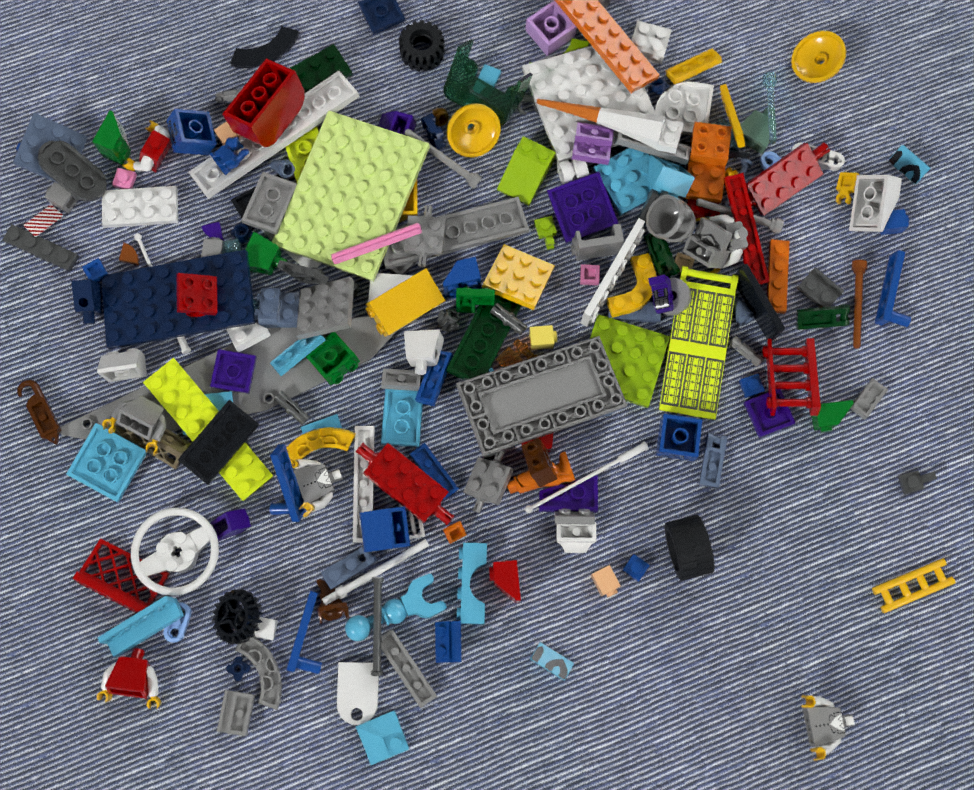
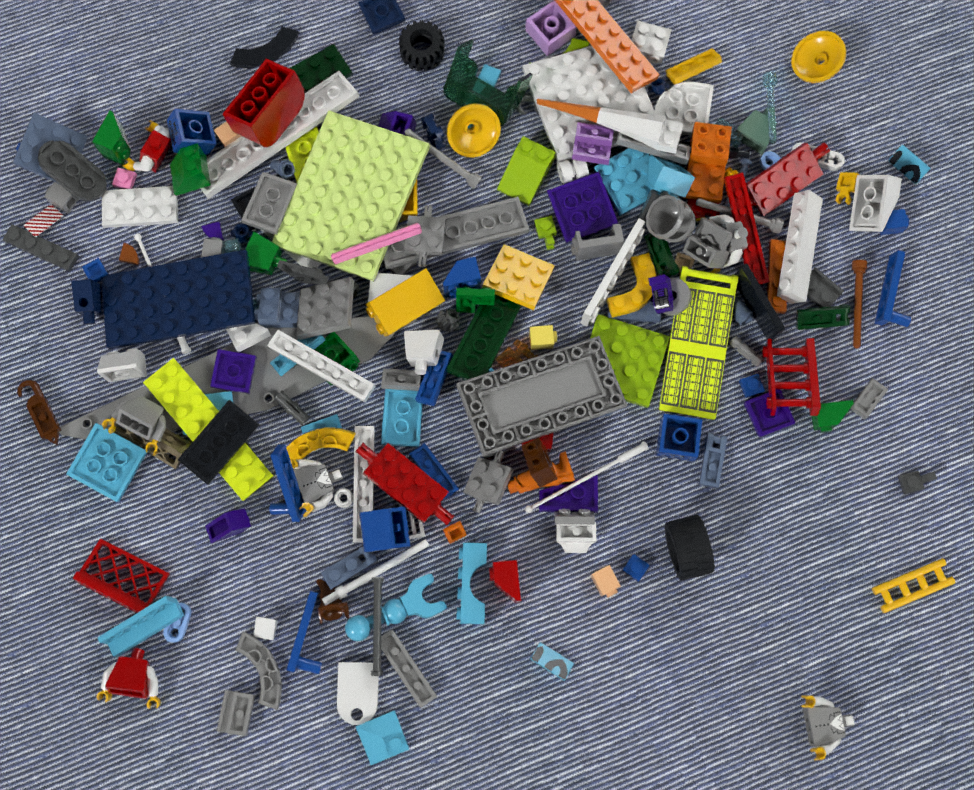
white piece [131,508,219,596] -> none
red plate [177,273,217,317] -> none
blue animal [209,137,250,175] -> none
black gear [211,589,264,644] -> none
light grey axle [215,88,242,103] -> none
dark blue plate [226,656,251,681] -> none
pearl gold plate [432,108,449,126] -> none
blue plate [435,621,462,663] -> none
dark grey pin [490,303,527,335] -> none
bright pink plate [580,264,600,285] -> none
yellow tile [720,84,745,148] -> none
none -> green slope [170,143,211,196]
none -> white plate [267,330,376,403]
none -> white plate [334,488,353,508]
none -> white brick [777,190,823,304]

